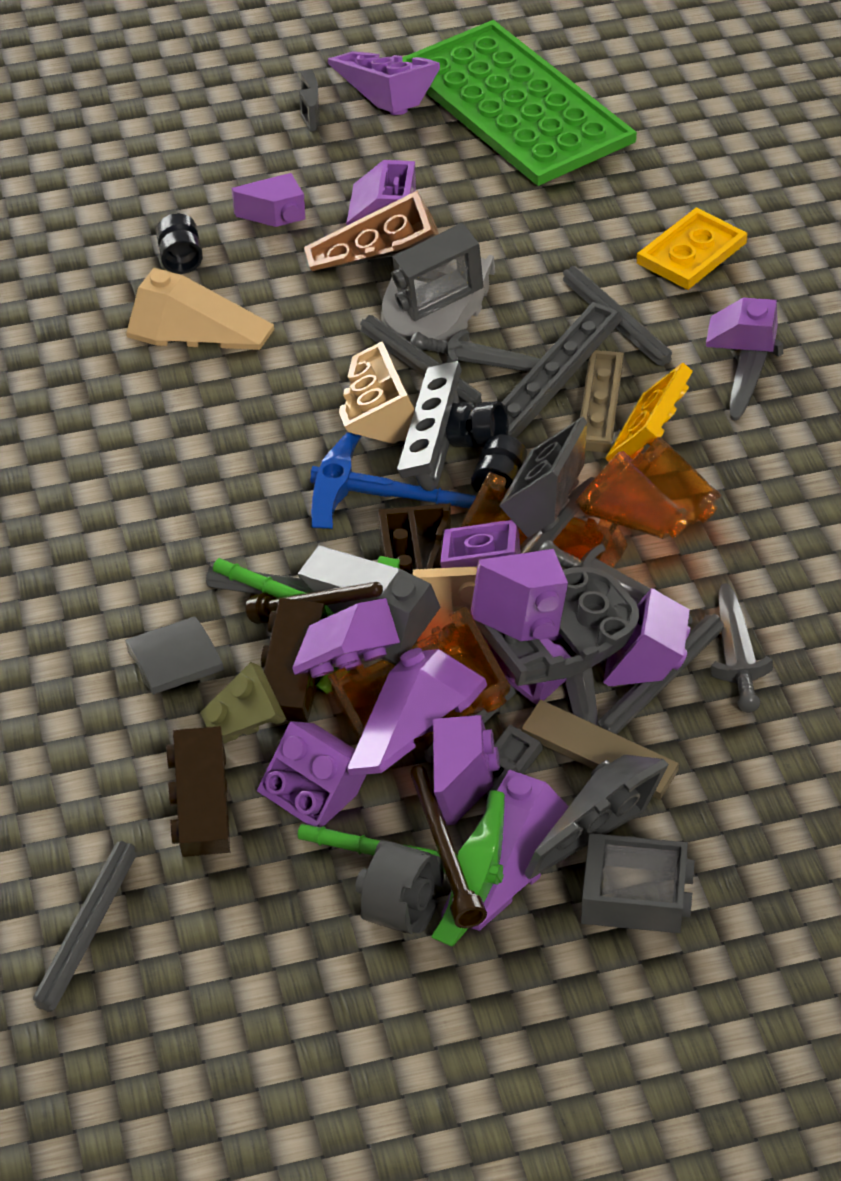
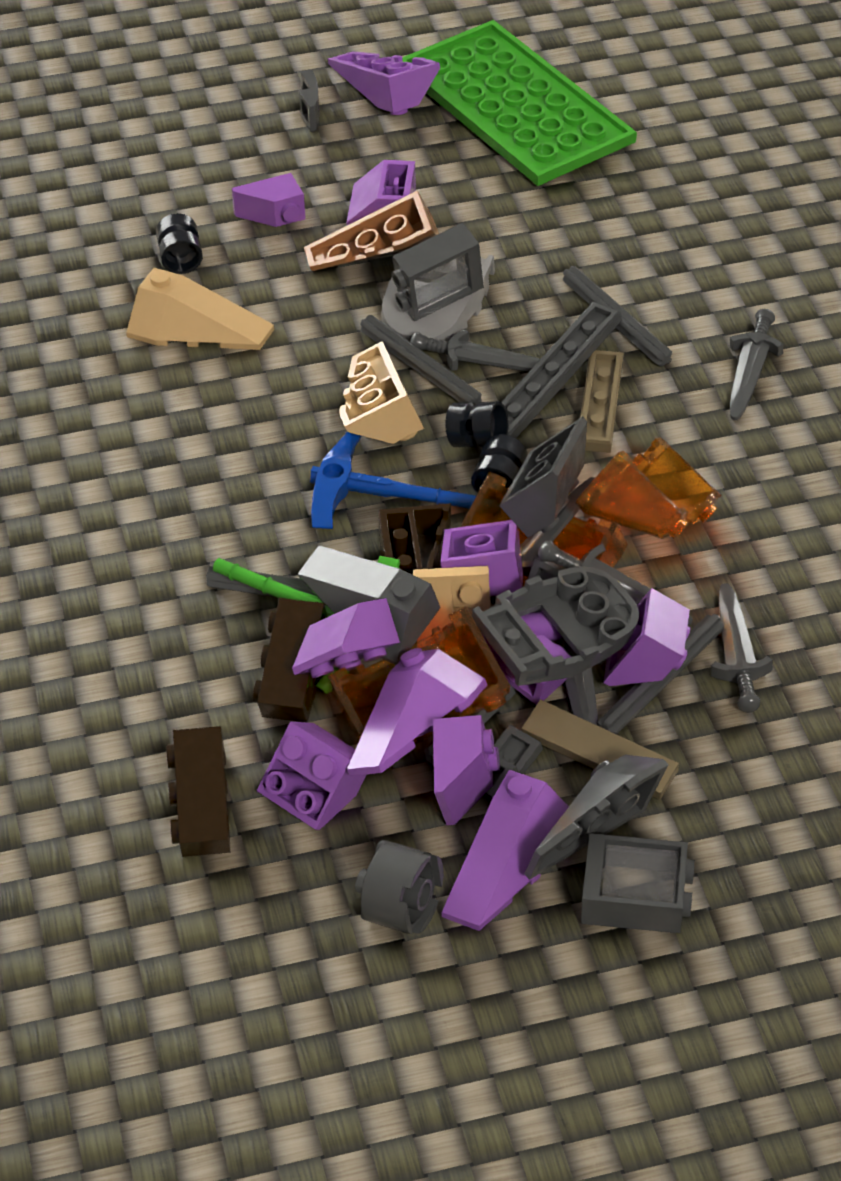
dark grey axle [33,841,136,1012] -> none
dark grey slope [125,616,224,695] -> none
olive wing [200,662,286,744] -> none
dark brown piece [246,582,383,624] -> none
bright green piece [298,790,505,947] -> none
piece [397,361,462,491] -> none
dark brown piece [410,765,487,929] -> none
medium lavender slope [471,549,568,641] -> none
yellow plate [605,362,693,468] -> none
yellow plate [637,207,748,290] -> none
medium lavender slope [706,298,778,352] -> none

